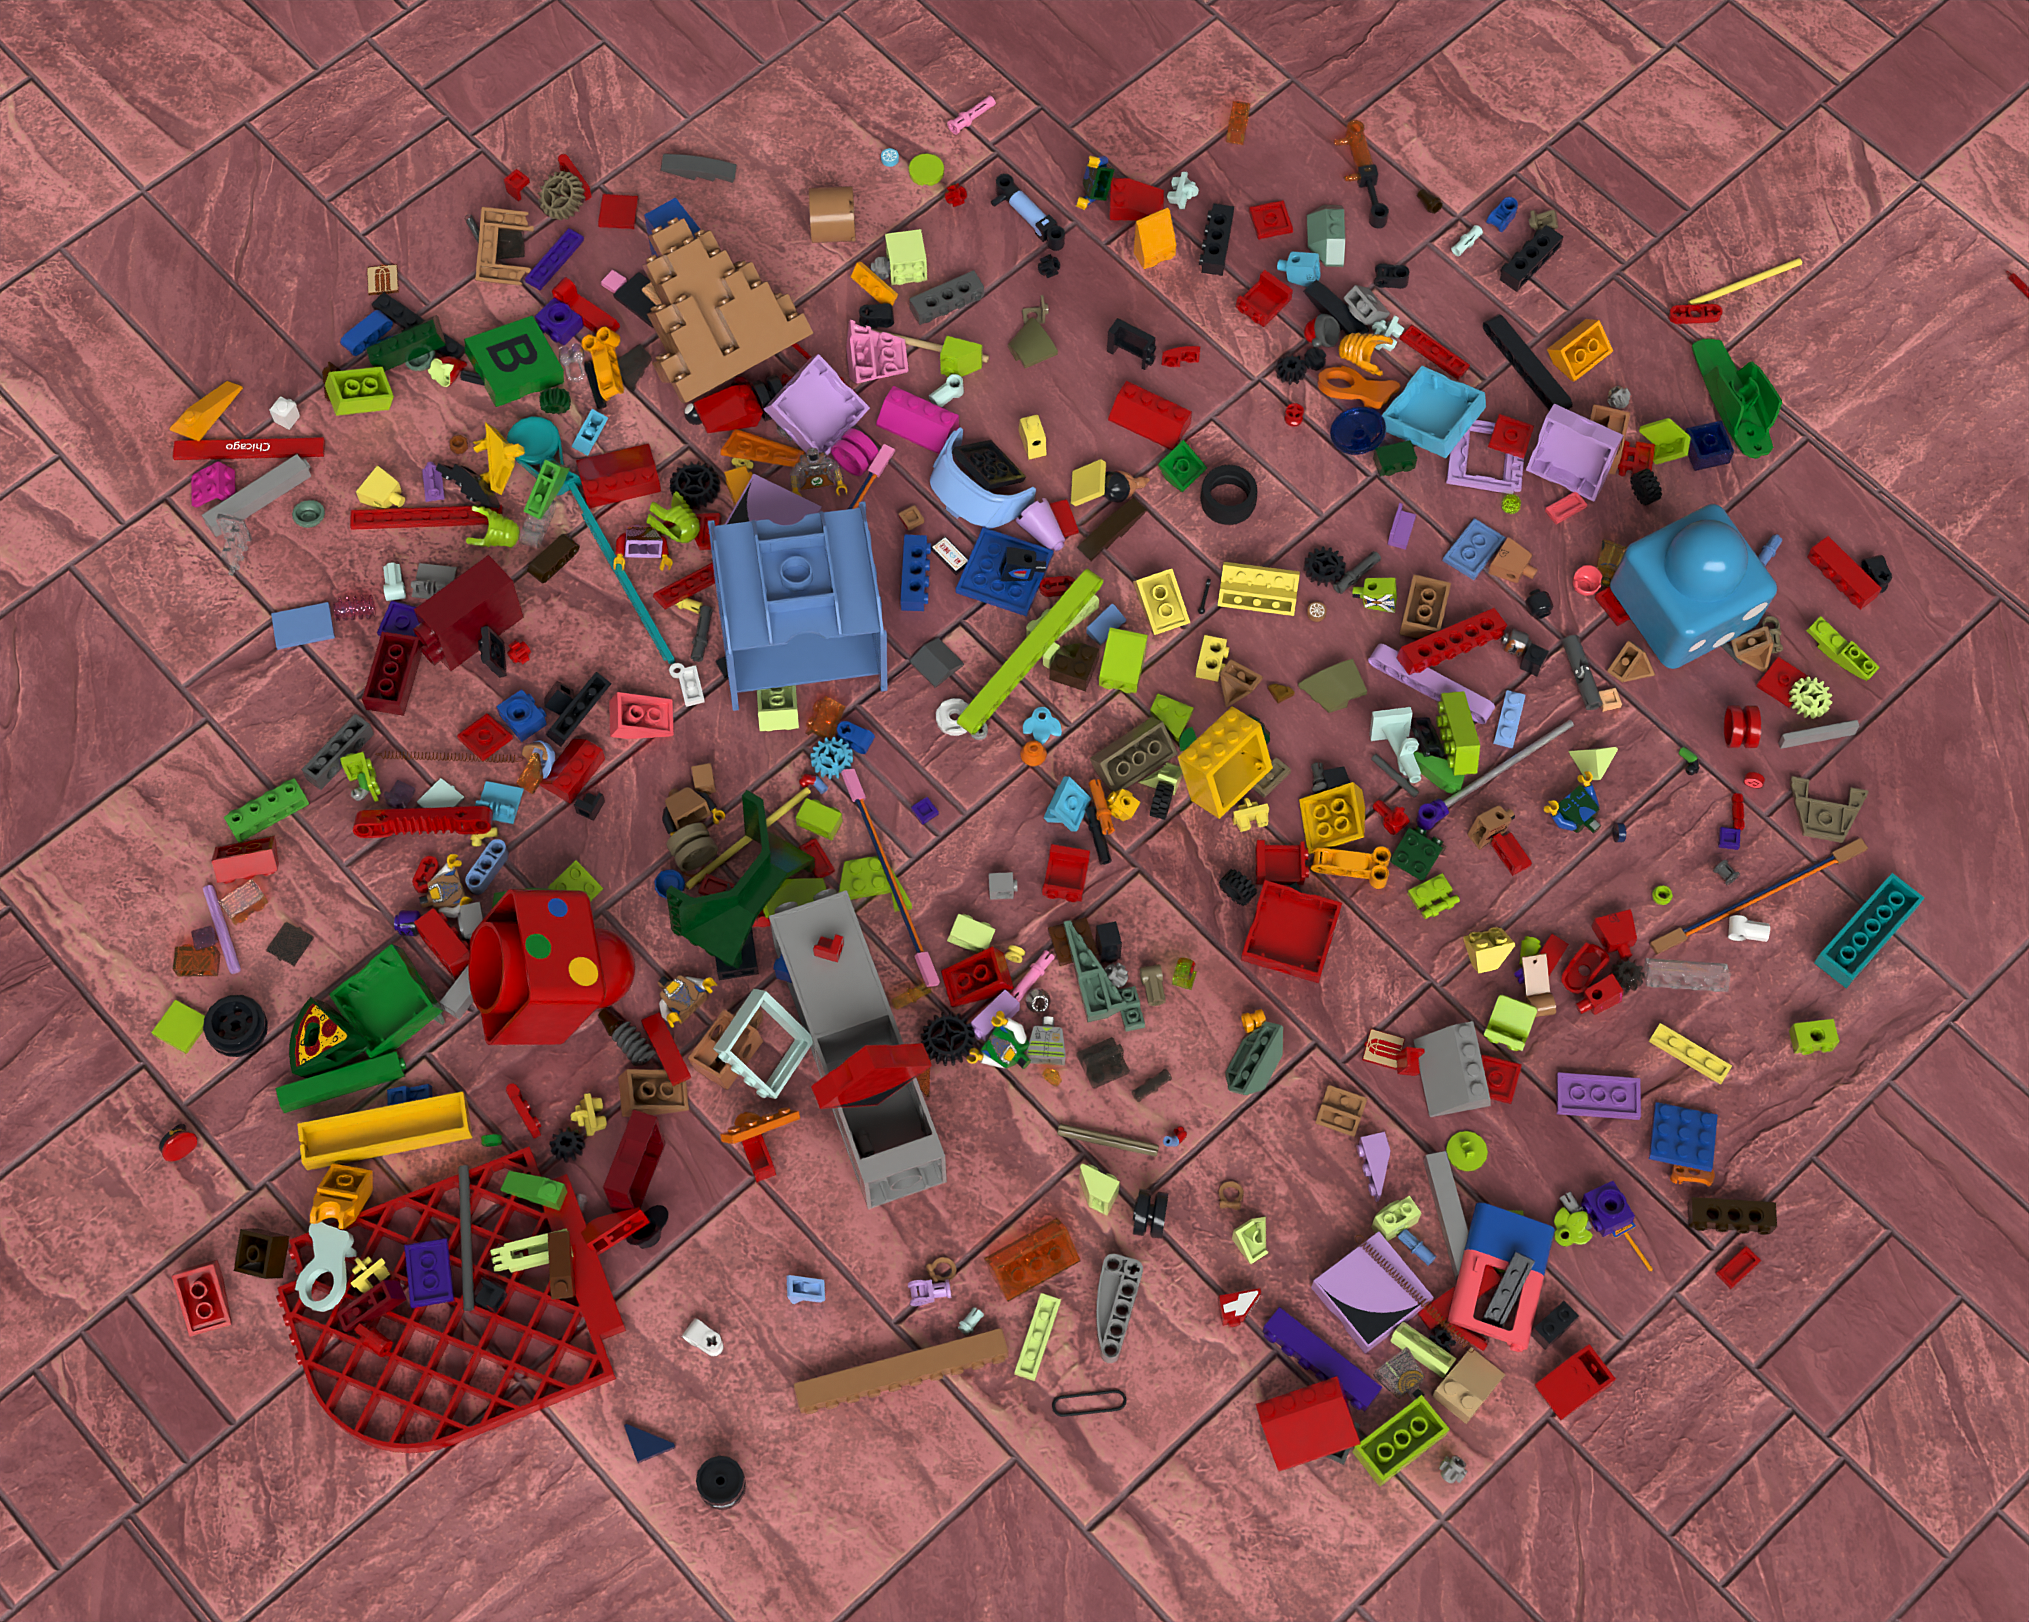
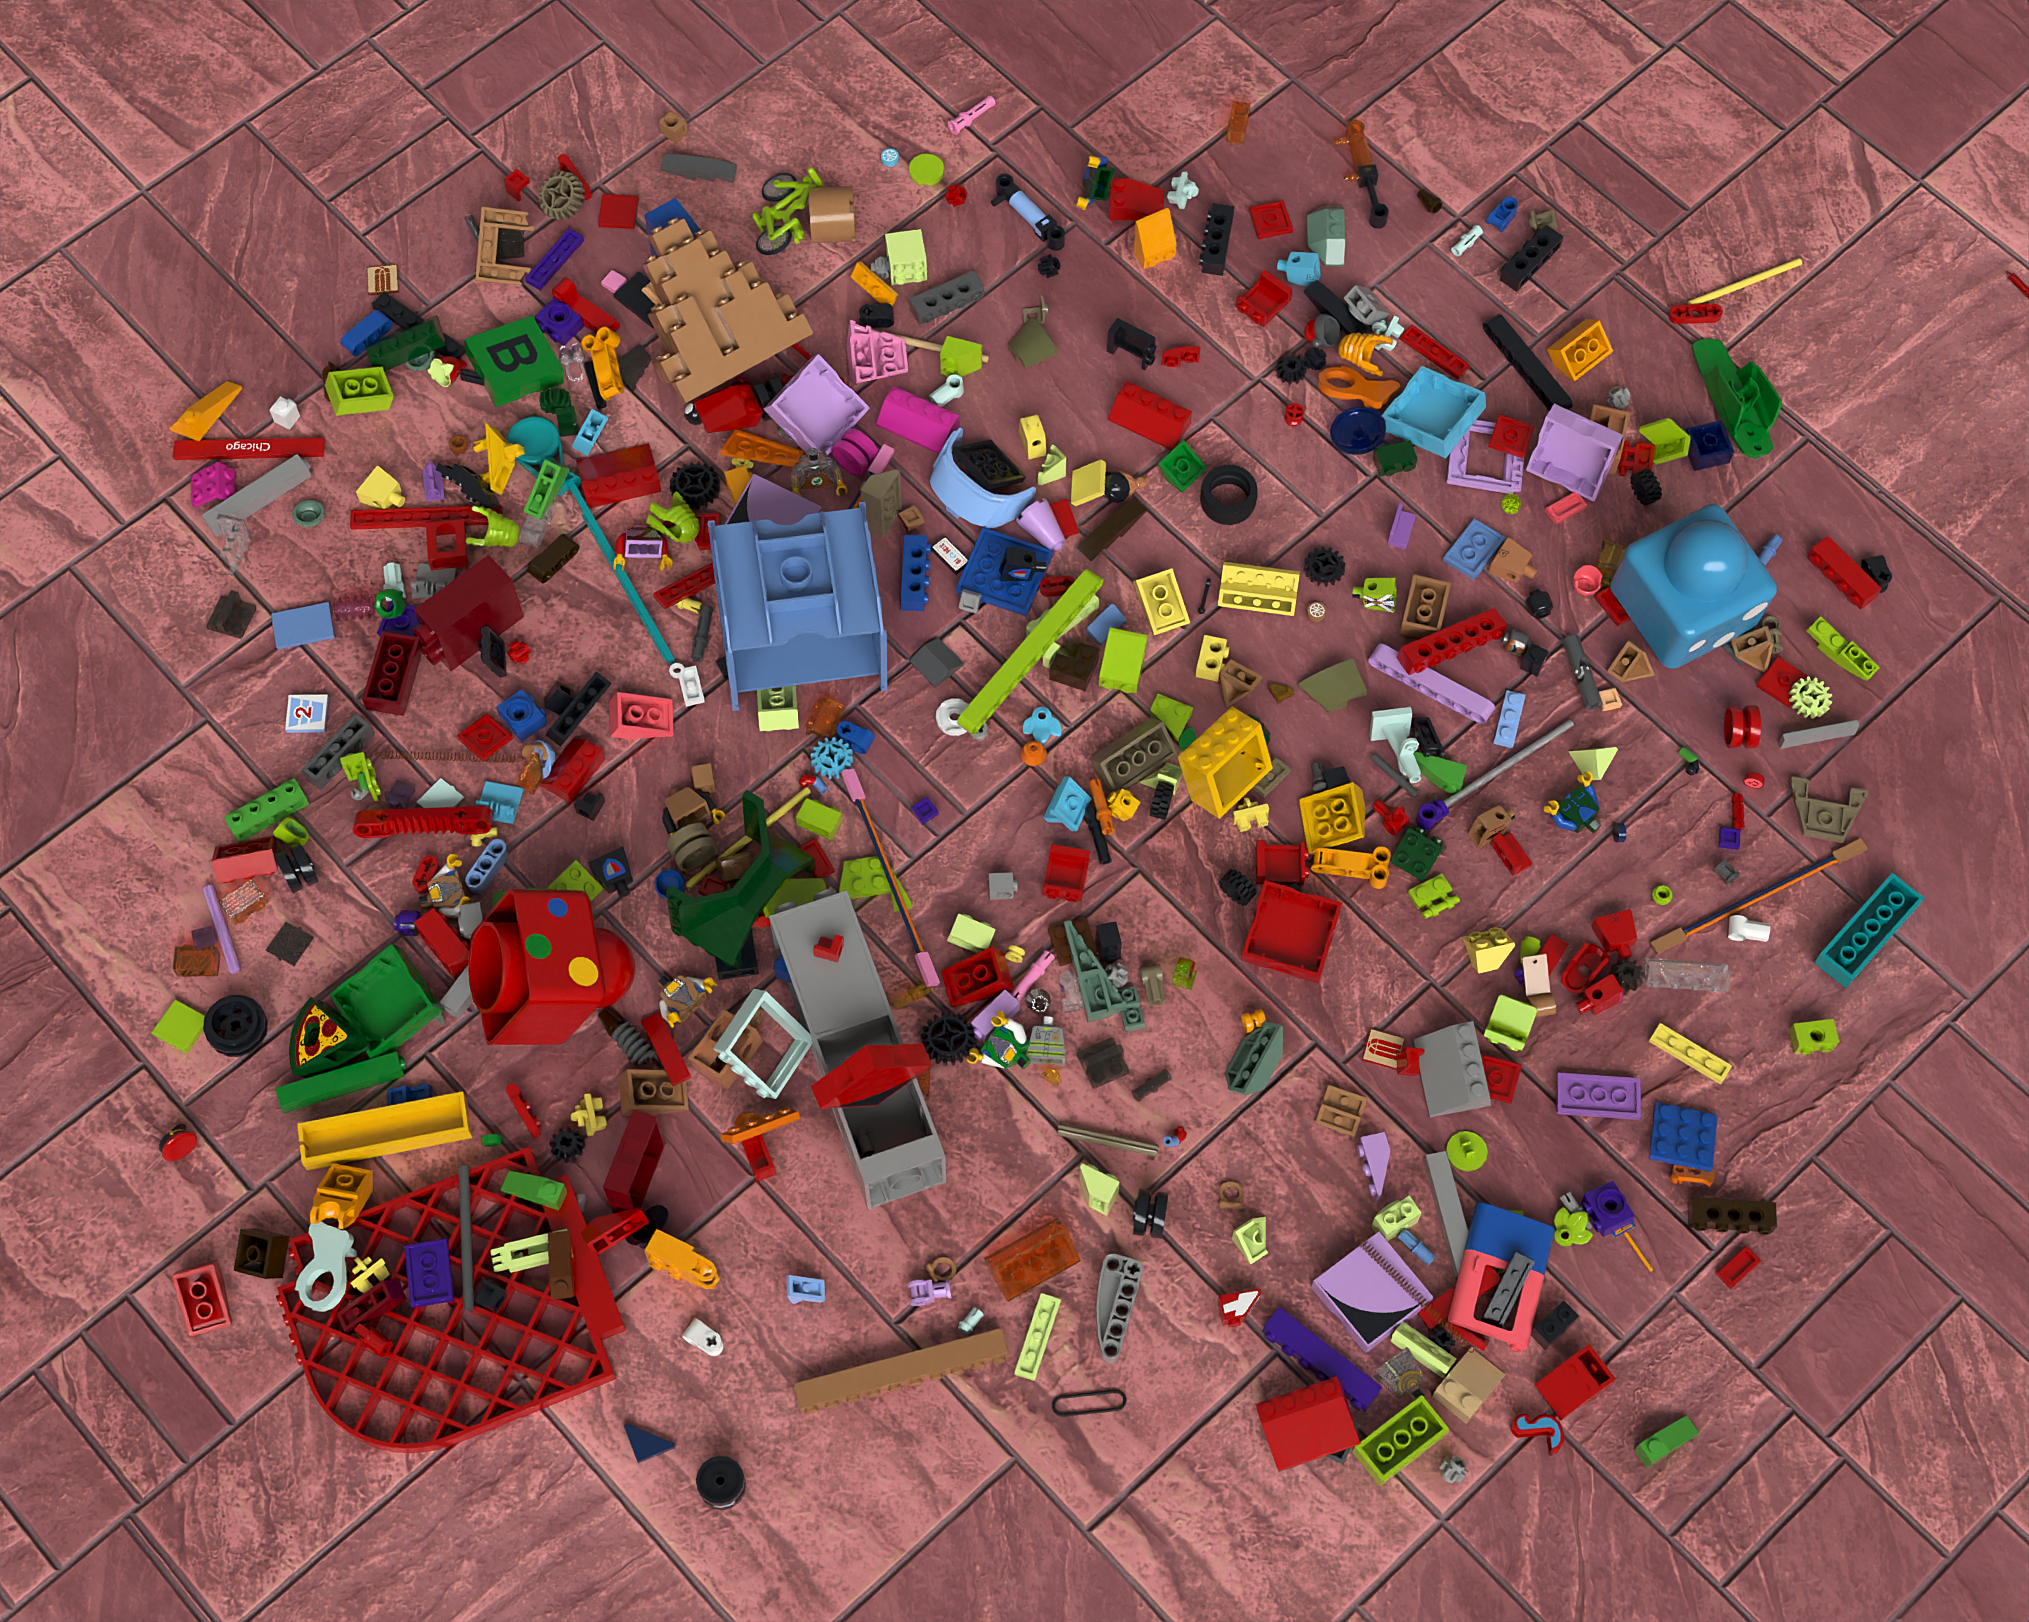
dark grey pin [1333,551,1381,594] -> none
black piece [1374,263,1410,289] -> none
lime brick [1436,691,1480,776] -> none
none -> clear smoke bracket [206,590,257,639]
none -> lime rock [273,817,309,846]
none -> black wheel [274,842,319,893]
none -> tile [285,694,329,733]
none -> green piece [374,589,406,619]
none -> red panel [426,519,469,571]
none -> dark green panel [555,406,579,437]
none -> black torso [588,846,634,898]
none -> light orange brick [644,1229,720,1290]
none -> medium nougat brick [659,111,688,144]
none -> medium nougat torso [715,851,754,881]
none -> lime piece [753,167,825,255]
none -> dark tan slope [860,469,902,539]
none -> light grey tile [959,589,982,614]
none -> yellowish green slope [1038,445,1066,485]
none -> clear leg [1059,971,1083,1014]
none -> red animal [1510,1413,1564,1456]
none -> bright green slope [1634,1415,1700,1468]

